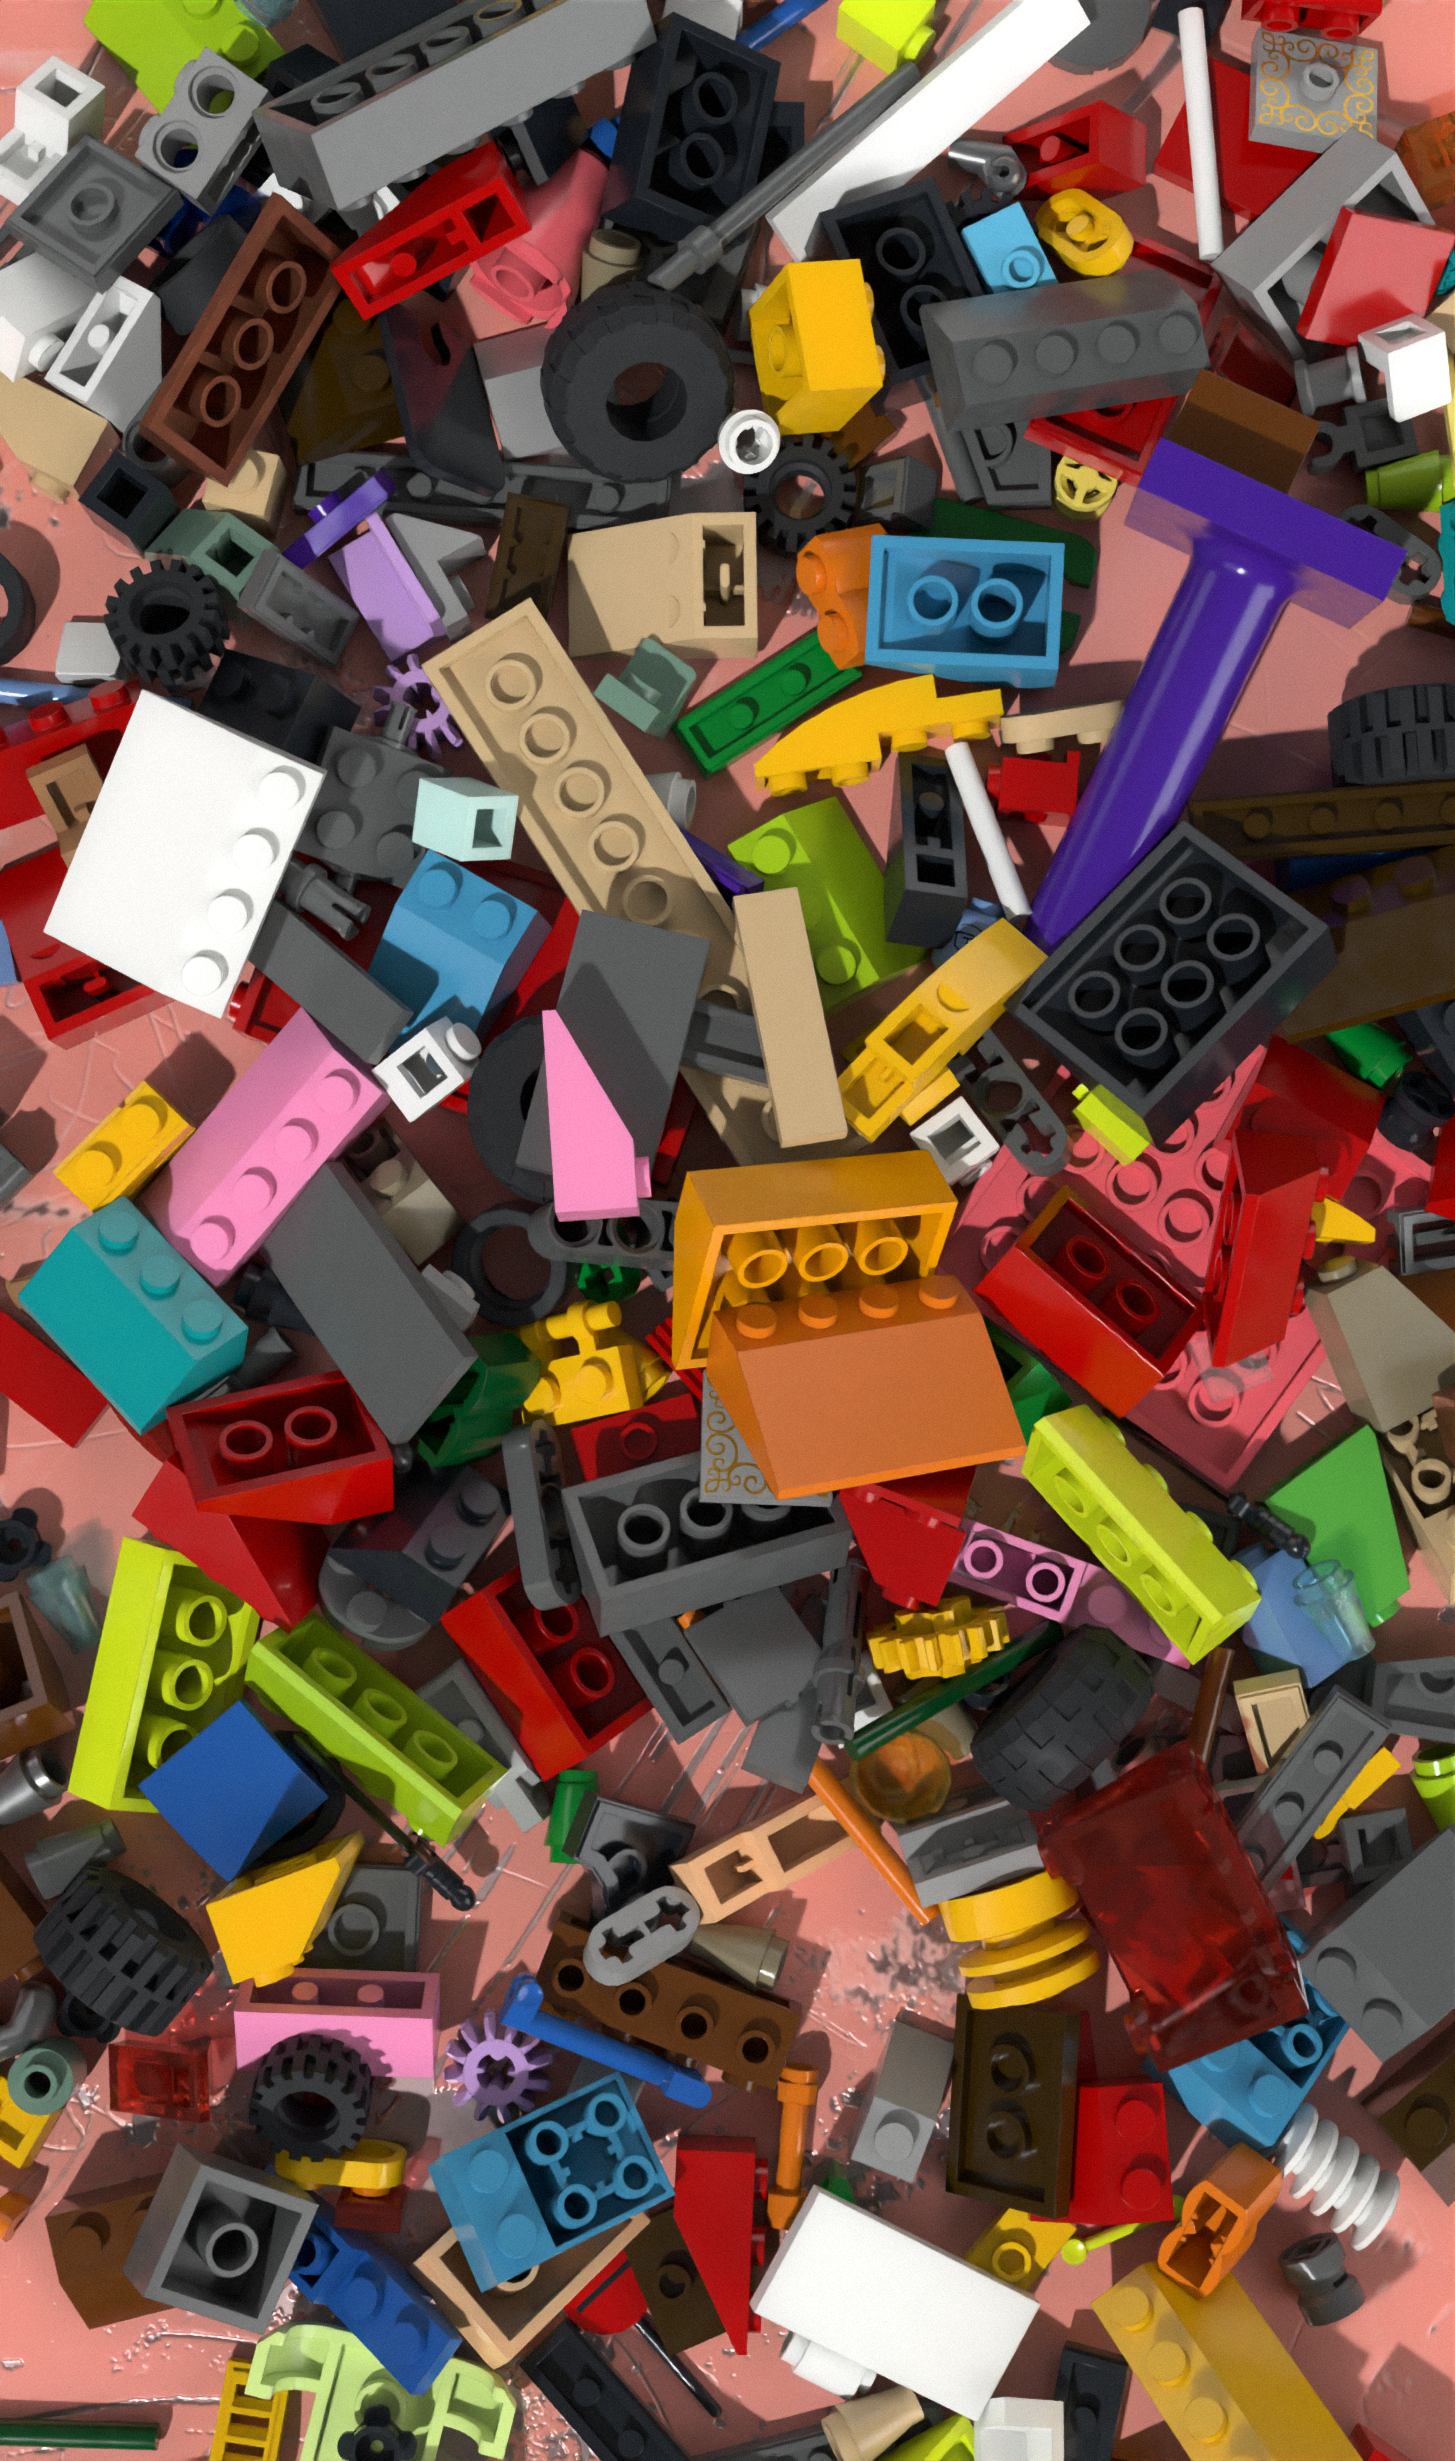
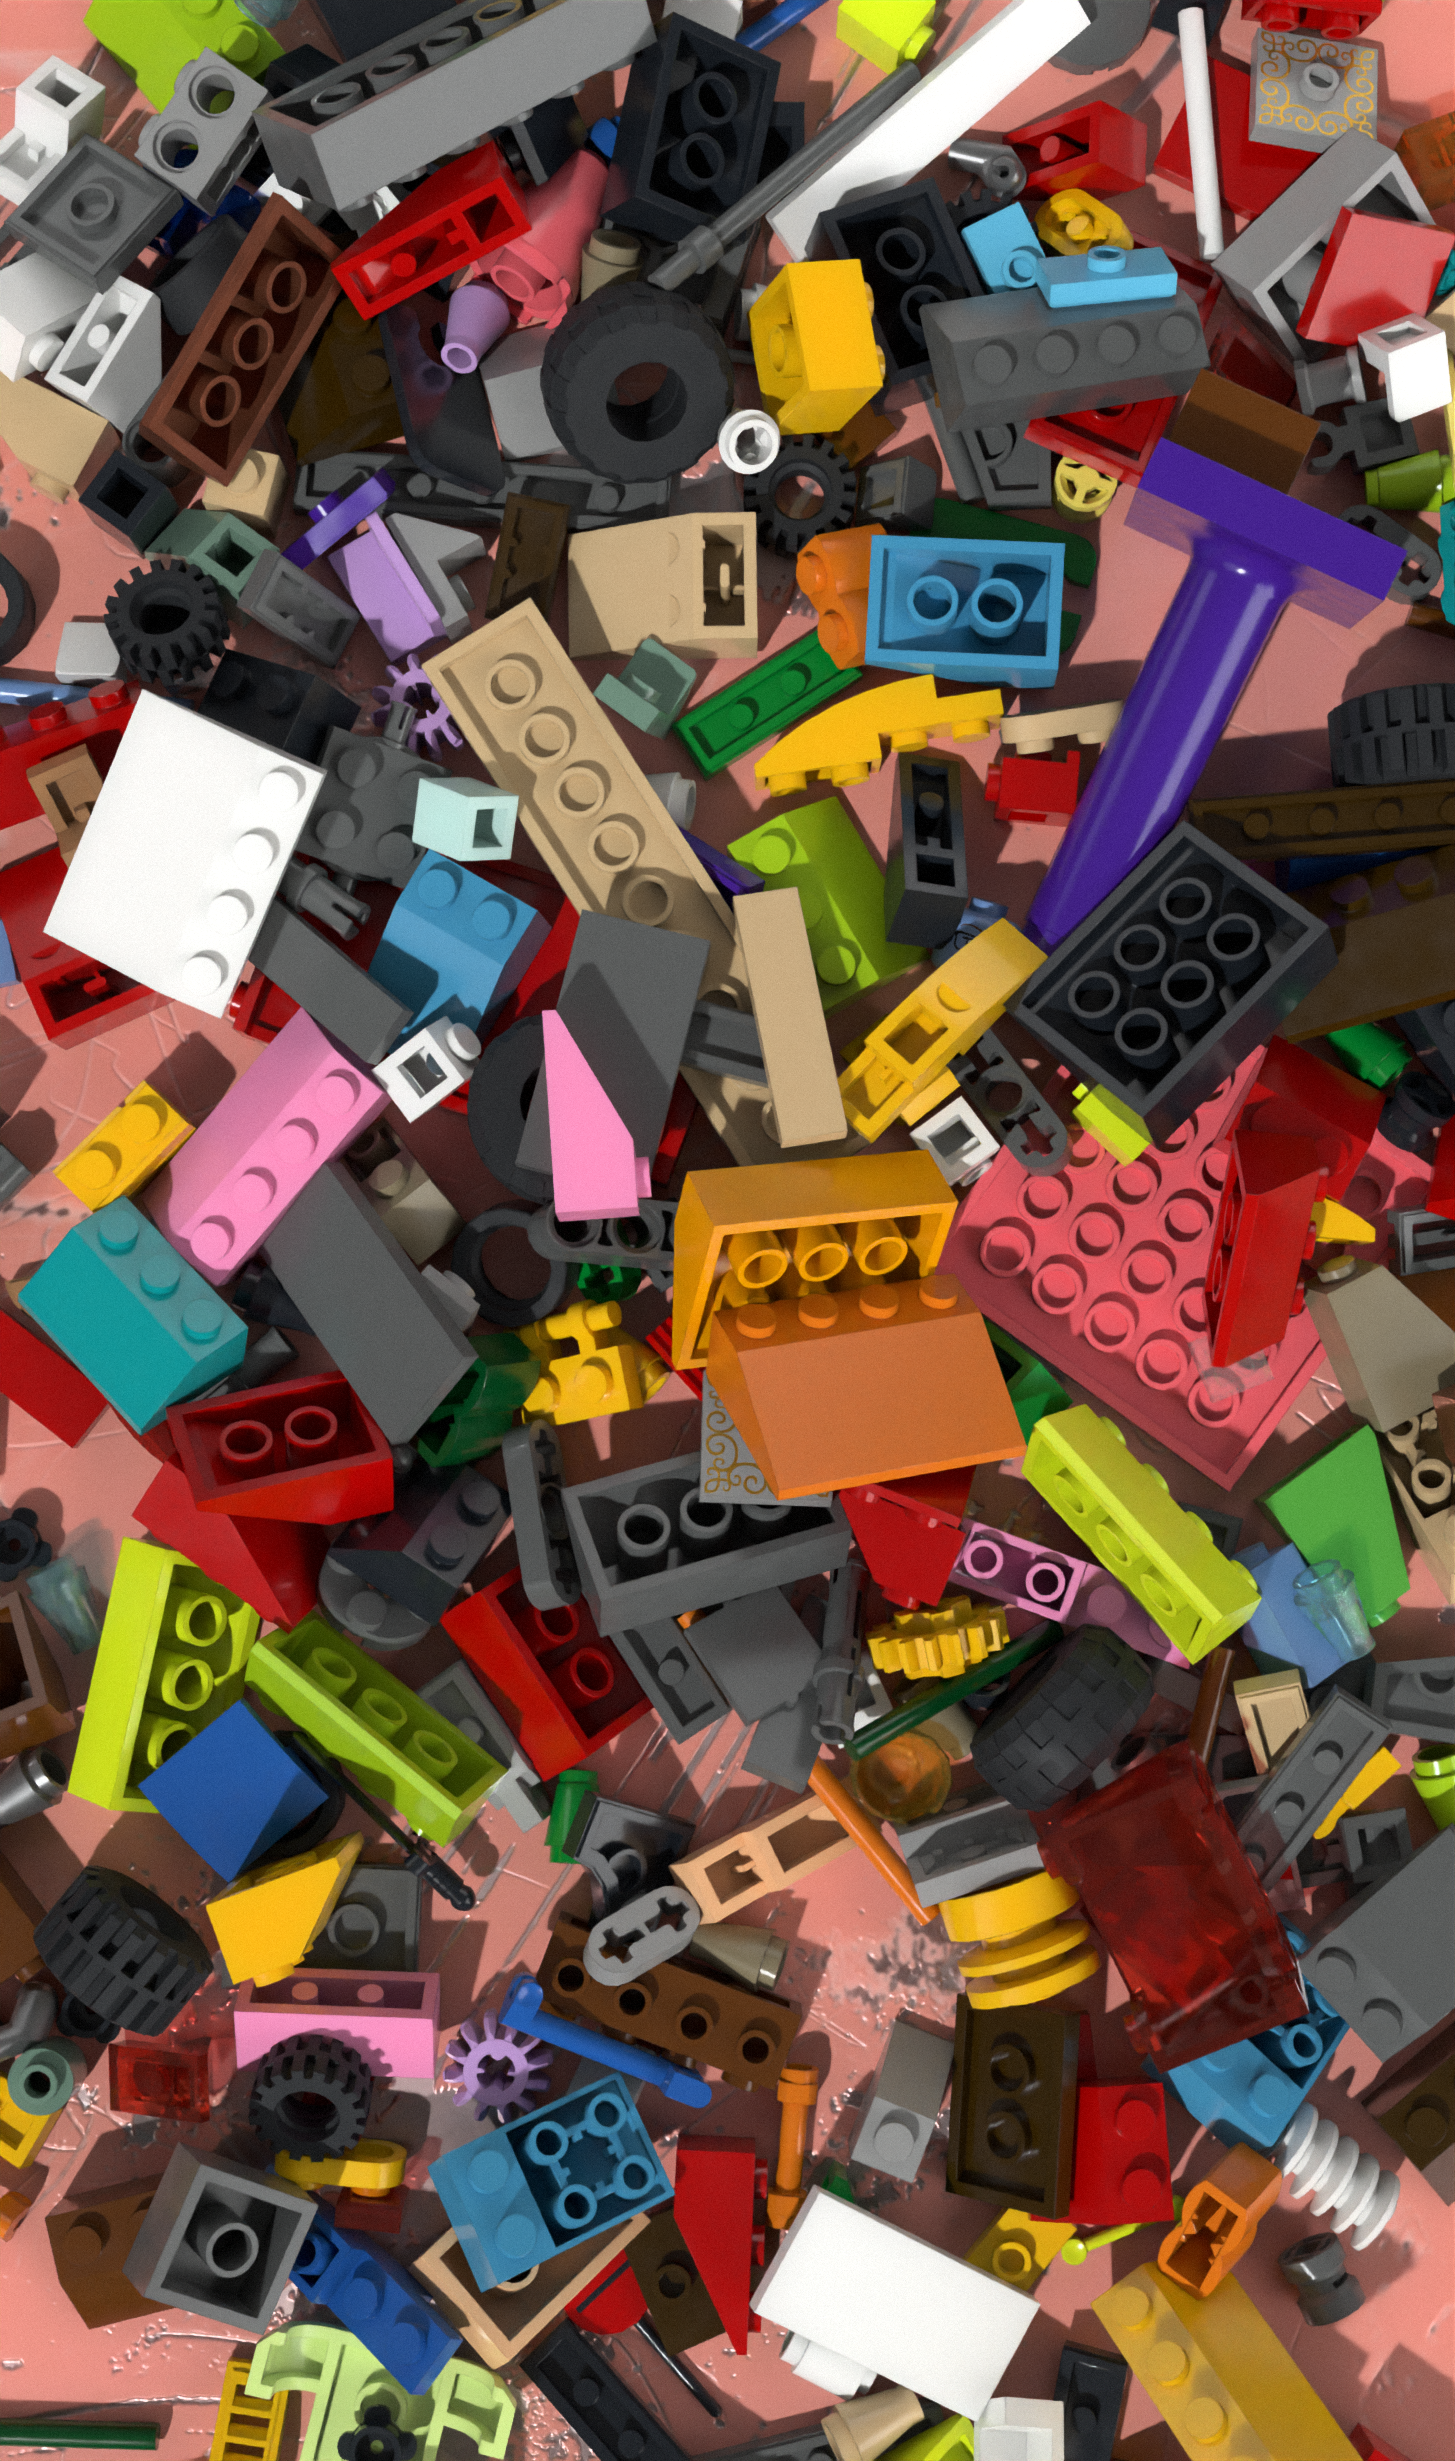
dark grey cone [24,1817,127,1901] -> none
red plate [568,1392,701,1483] -> none
white bar [944,742,1032,924] -> none
red slope [972,1184,1204,1419] -> none
black sword [1101,1408,1311,1559] -> none
none -> lavender cone [441,280,510,373]
none -> medium azure plate [1035,245,1177,308]

